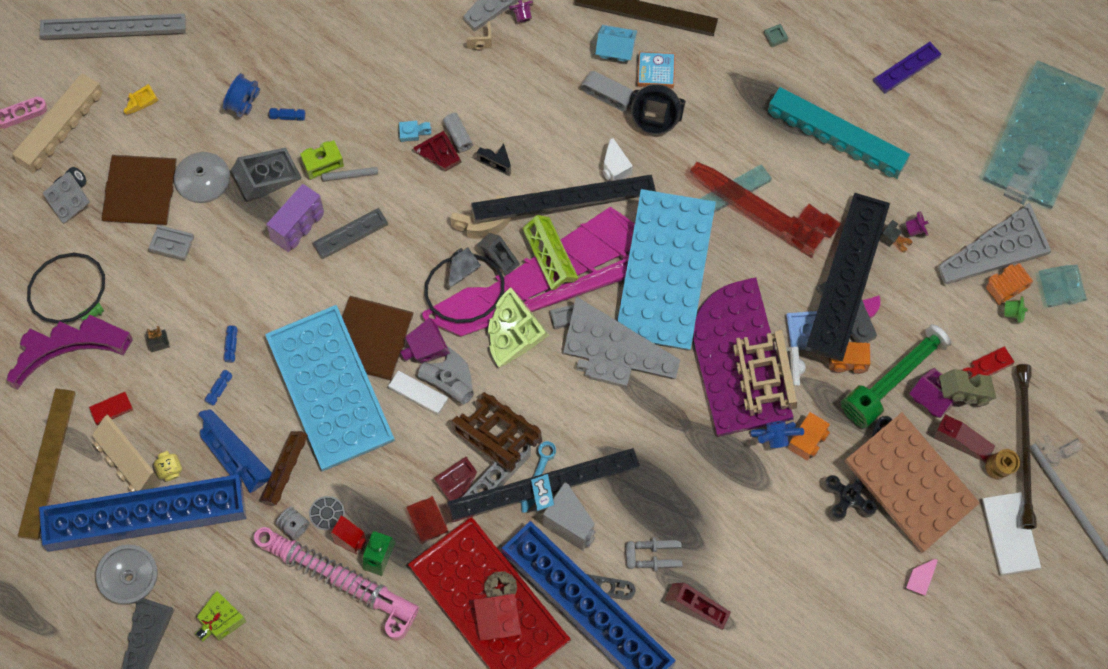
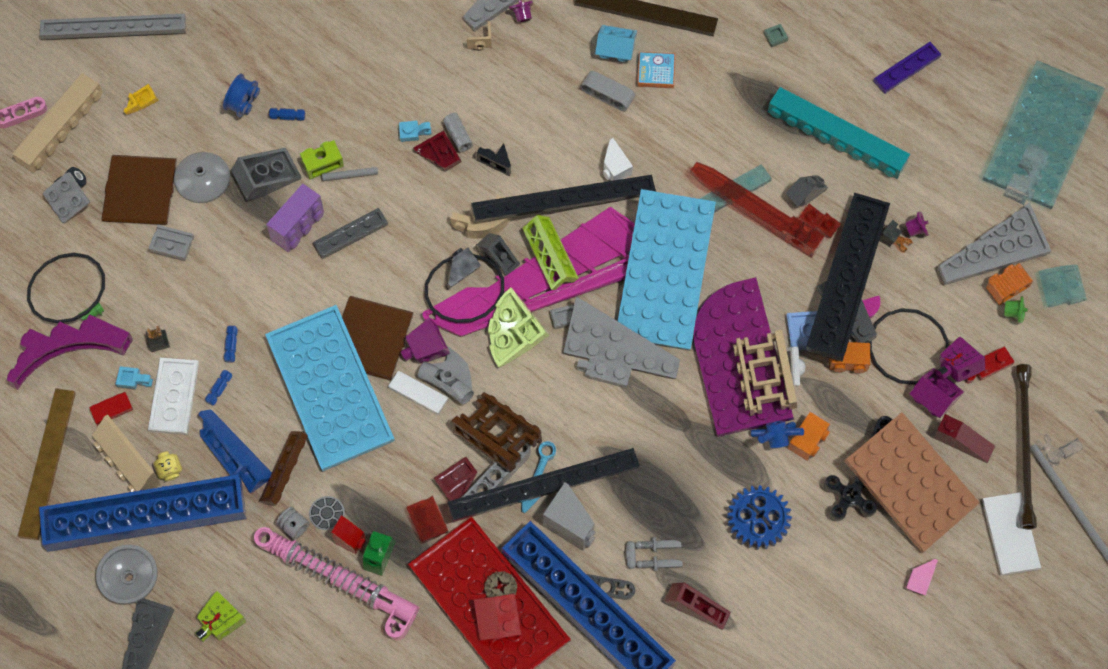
medium azure sticker [531,474,554,511] -> none
black piece [629,84,686,135] -> none
green piece [840,324,951,428] -> none
olive arch [939,369,996,406] -> none
pearl gold wheel [985,449,1020,480] -> none
none -> medium azure plate [116,366,153,389]
none -> white tile [148,358,199,435]
none -> blue gear [727,485,792,549]
none -> dark grey slope [786,175,828,207]
none -> black piece [869,308,949,385]
none -> magenta torso [936,337,985,382]

